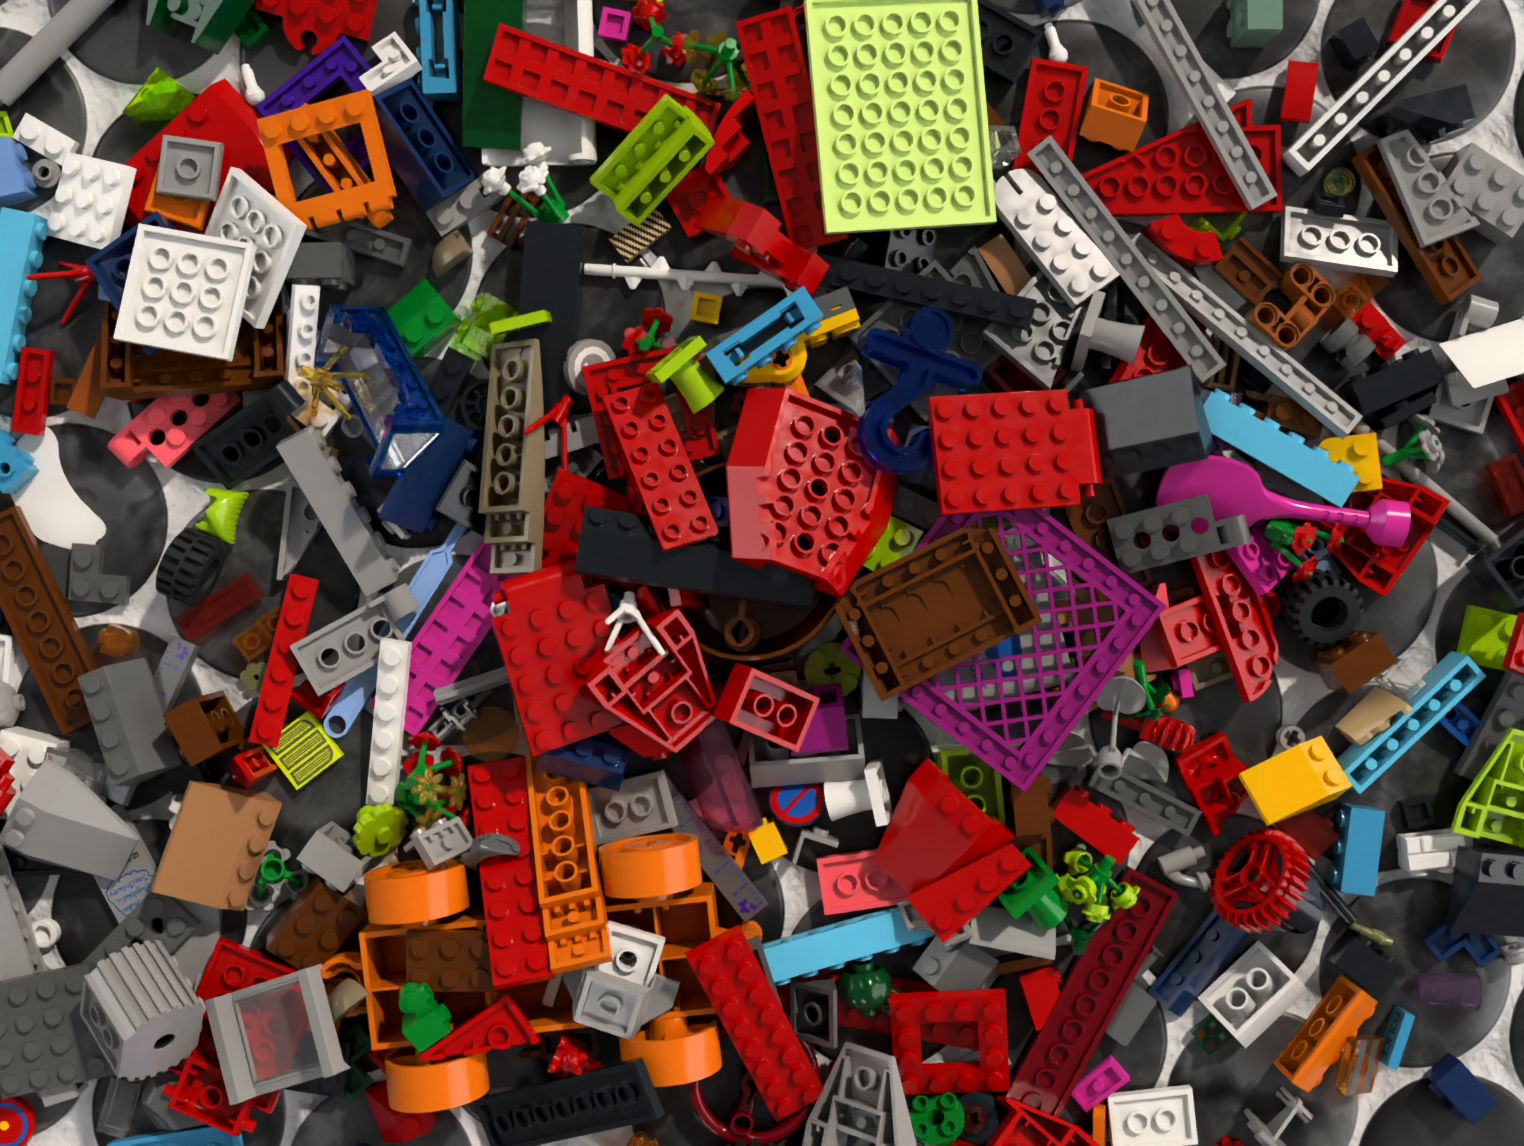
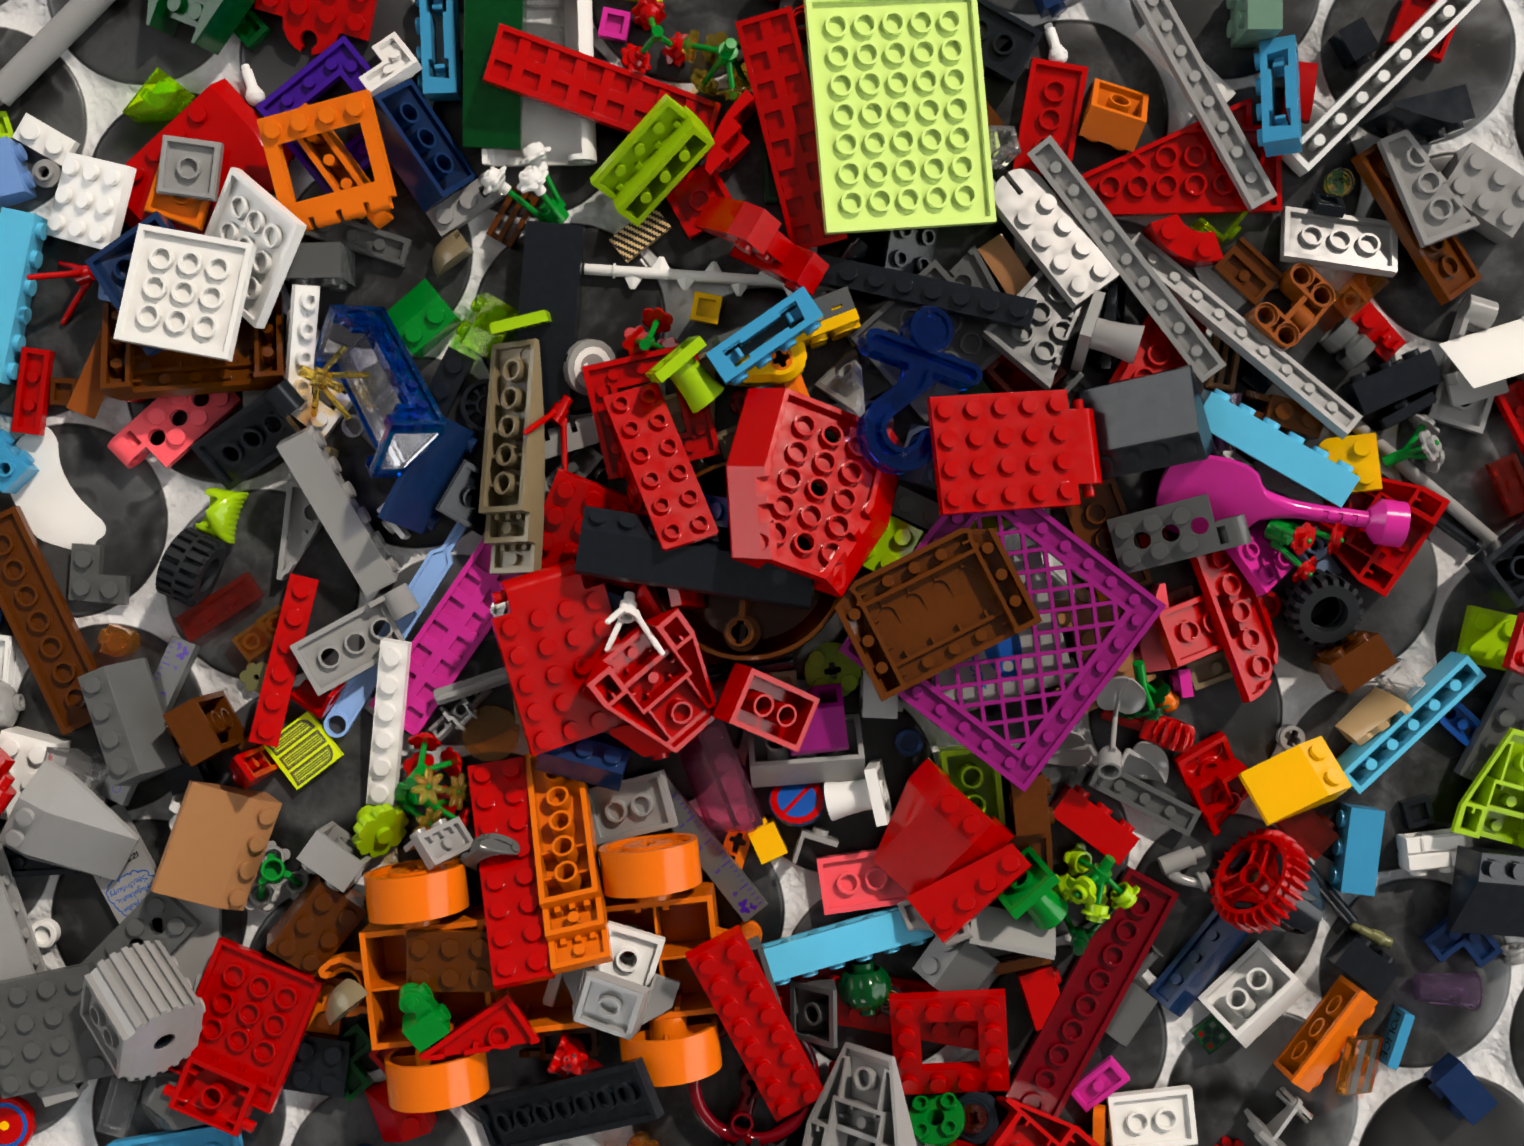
piece [204,964,351,1106] -> none
none -> dark blue tile [894,727,923,757]
none -> dark azure brick [1254,34,1302,157]

